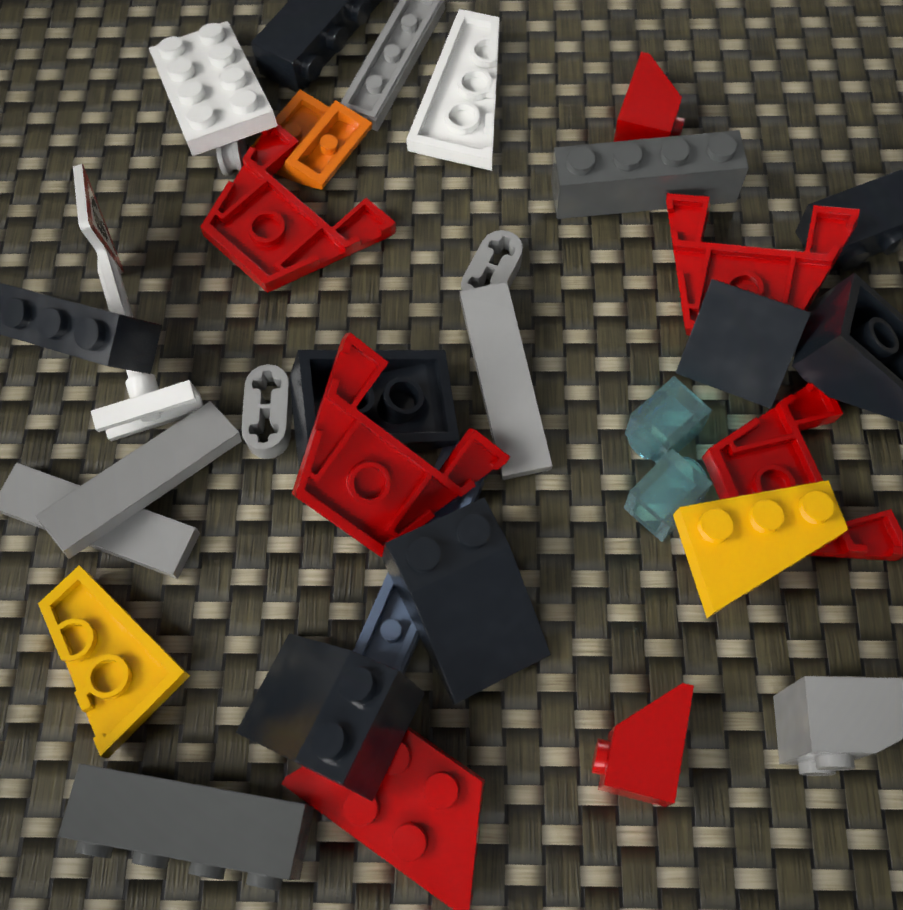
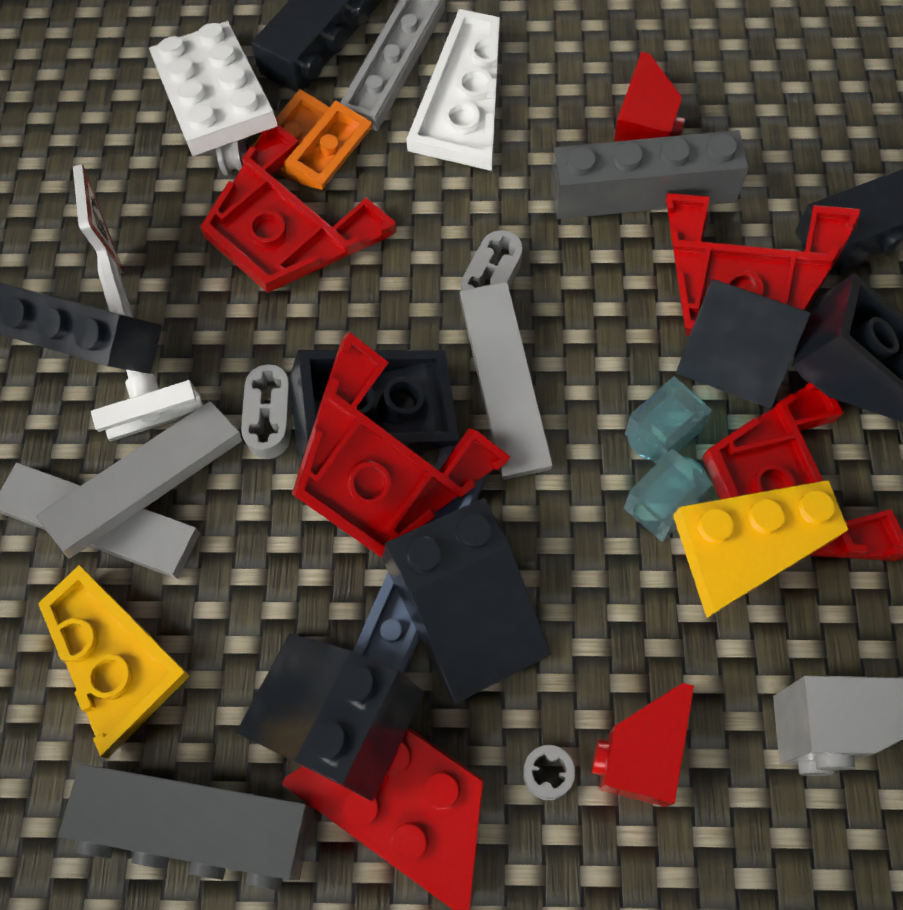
none -> light grey bush [523,745,575,800]

